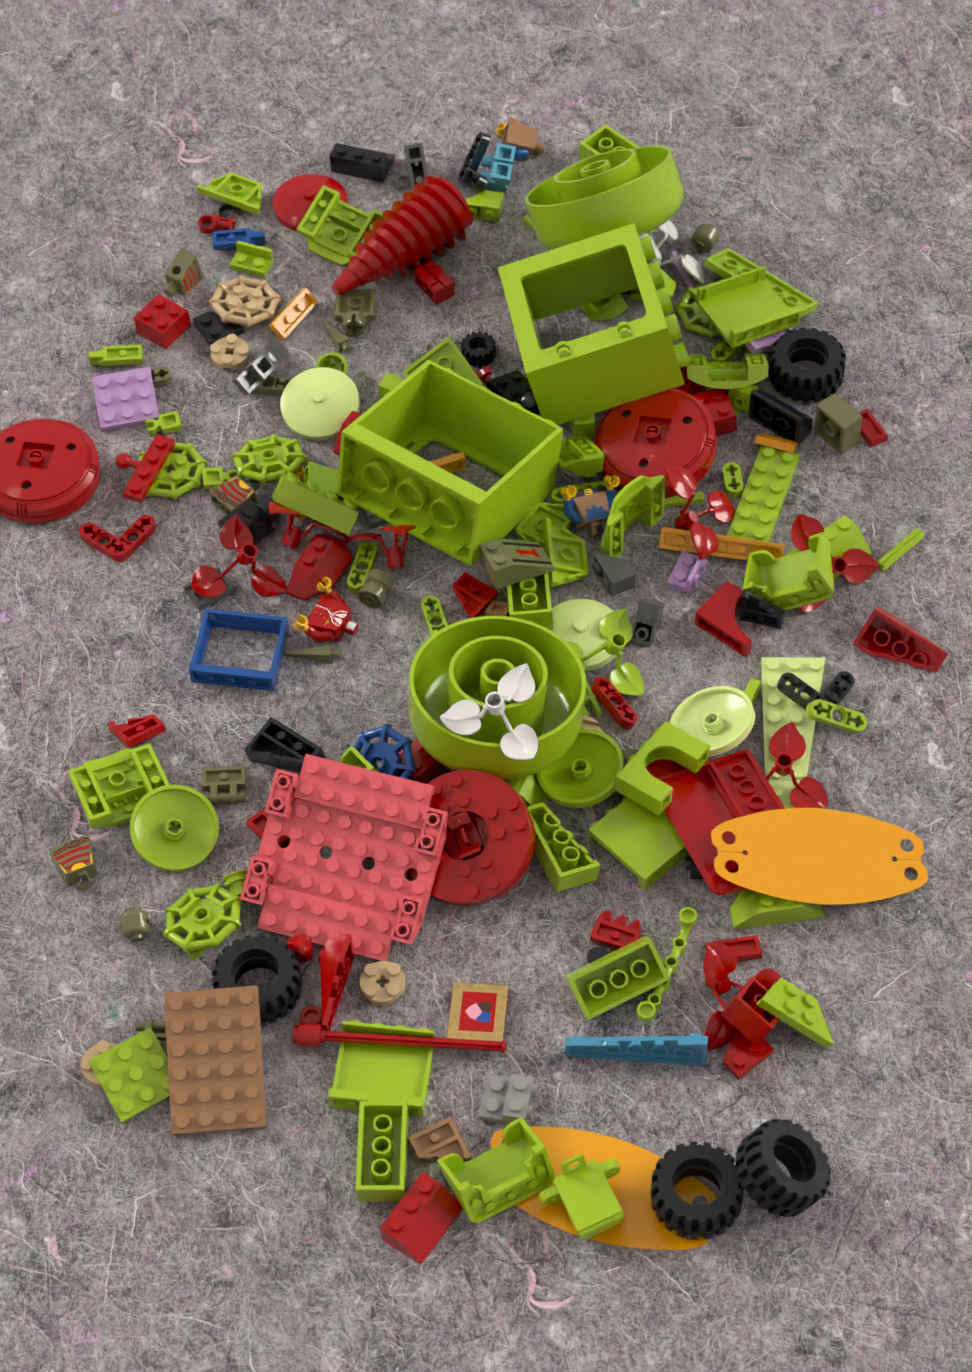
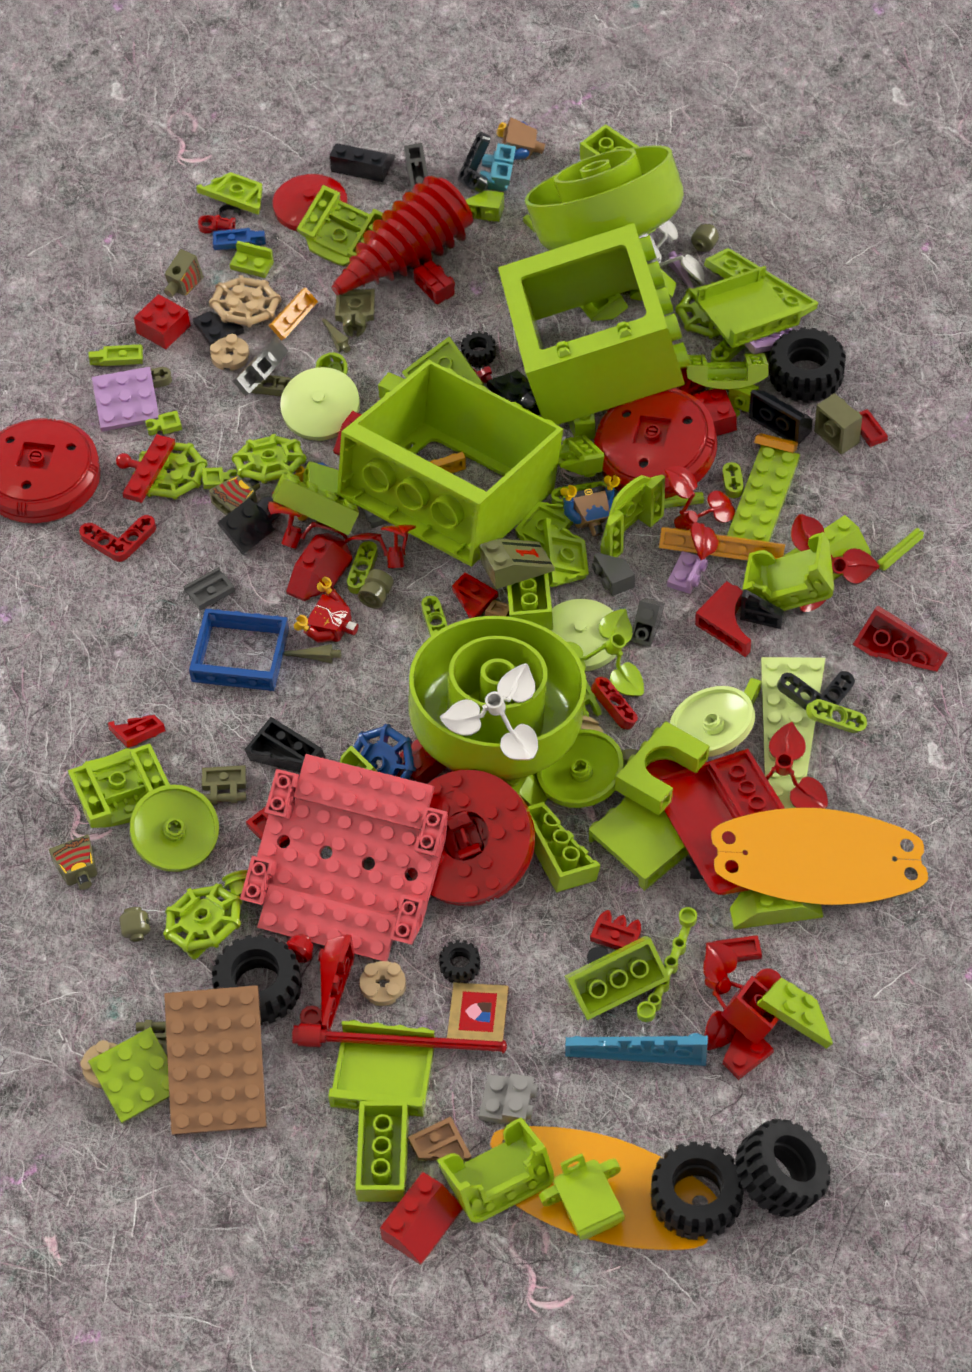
red plant [191,514,287,598] -> none
none -> black tyre [439,940,480,983]

